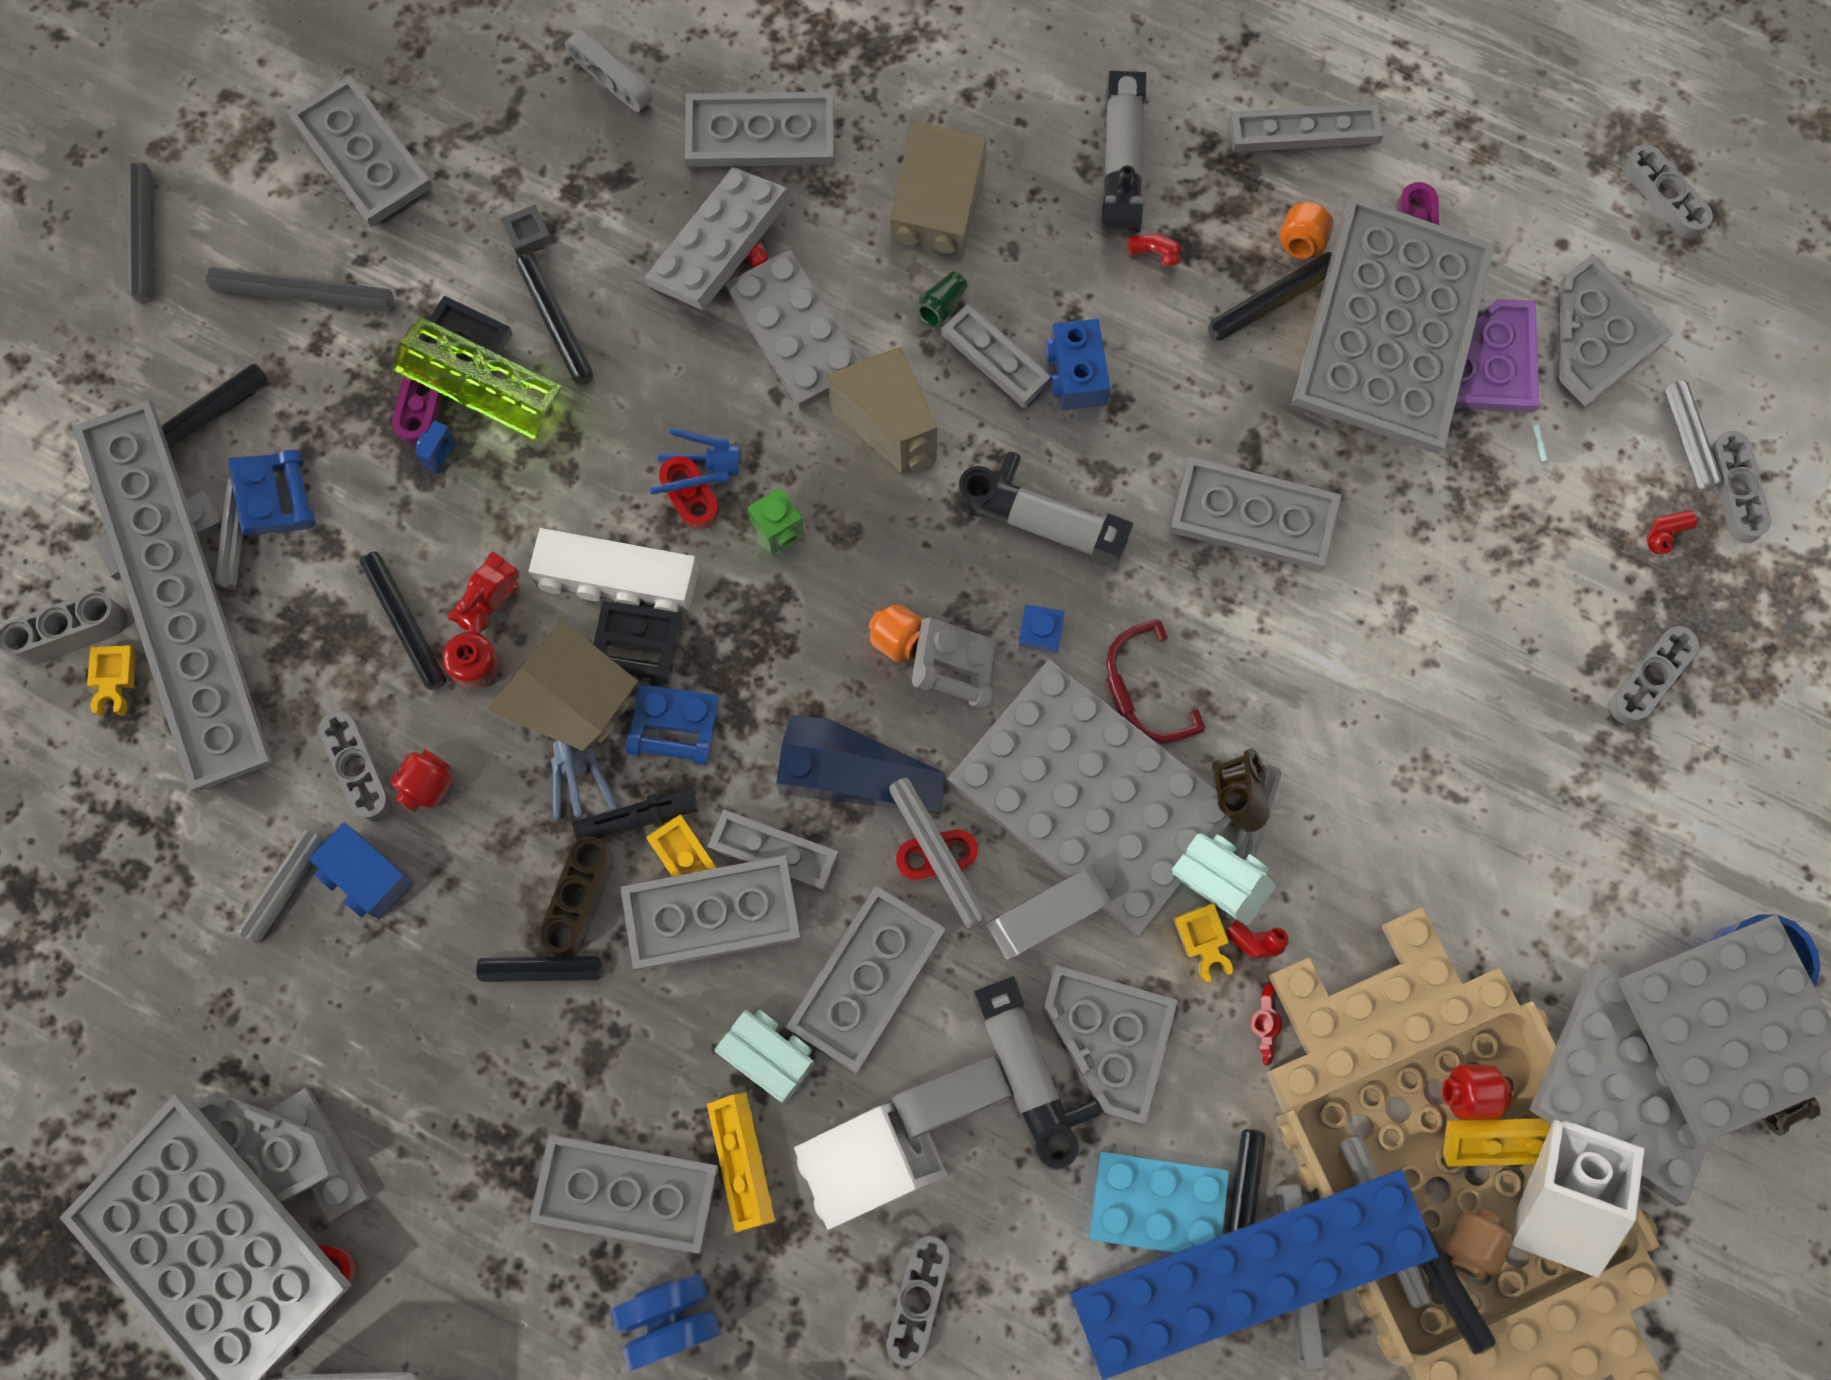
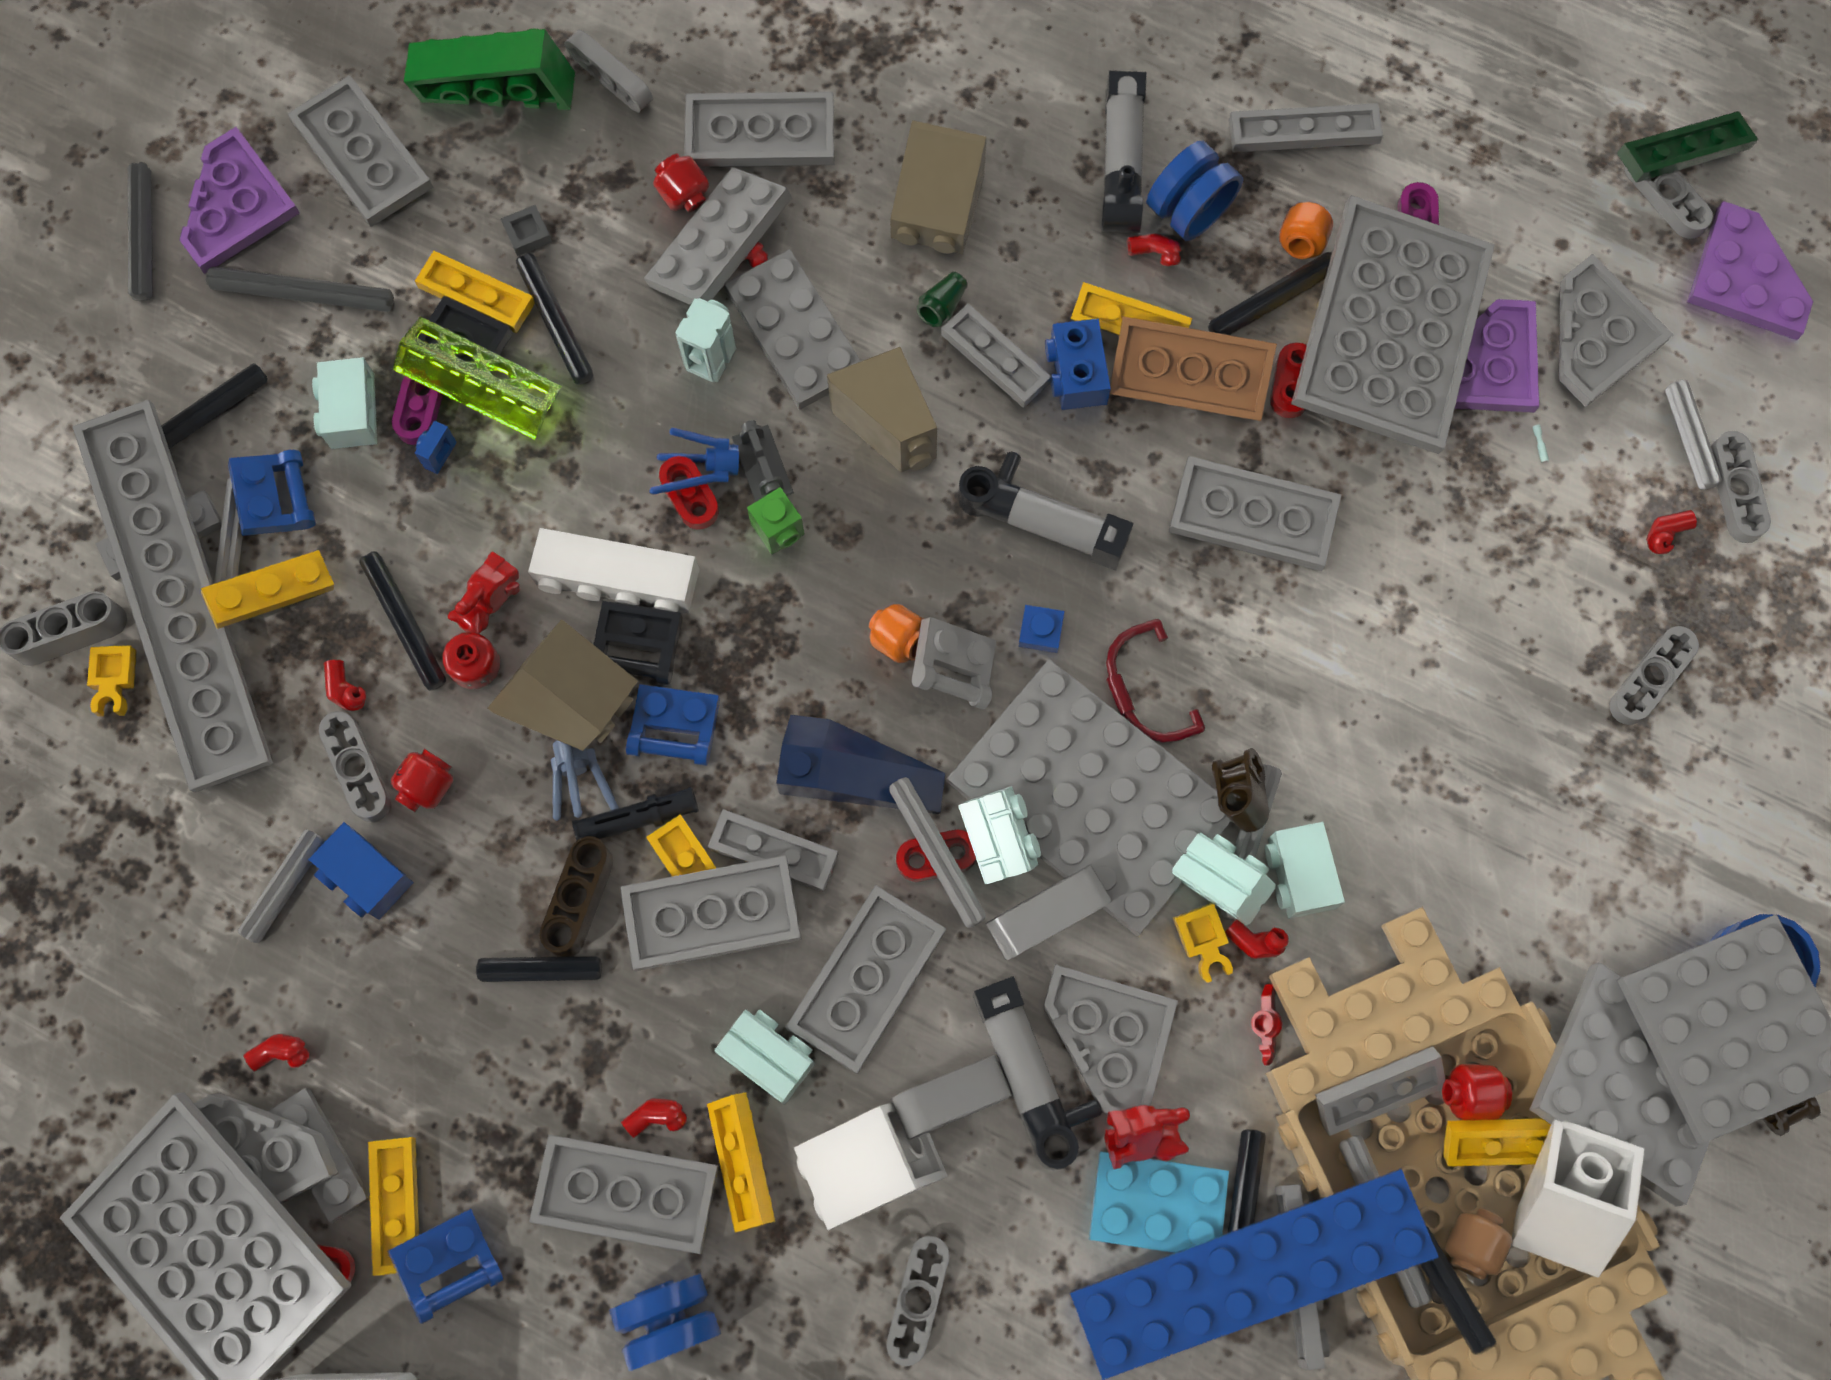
none -> medium lavender plate [179,127,300,274]
none -> yellow plate [201,550,334,629]
none -> red arm [243,1034,310,1072]
none -> light aqua brick [312,357,377,449]
none -> red arm [324,660,367,711]
none -> yellow plate [368,1137,419,1276]
none -> blue plate [387,1209,503,1324]
none -> green wedge [403,28,576,110]
none -> yellow plate [415,250,535,334]
none -> red arm [621,1098,687,1138]
none -> red head [653,153,709,213]
none -> light aqua brick [675,298,736,382]
none -> dark grey hinge [732,420,794,502]
none -> light aqua brick [958,786,1041,884]
none -> yellow plate [1071,282,1192,336]
none -> red animal [1104,1105,1190,1169]
none -> medium nougat plate [1110,316,1277,421]
none -> blue wheel [1146,141,1244,241]
none -> light aqua brick [1265,822,1345,919]
none -> red plate [1270,342,1307,418]
none -> light grey plate [1315,1046,1445,1136]
none -> dark green plate [1617,111,1758,183]
none -> medium lavender plate [1687,201,1813,340]

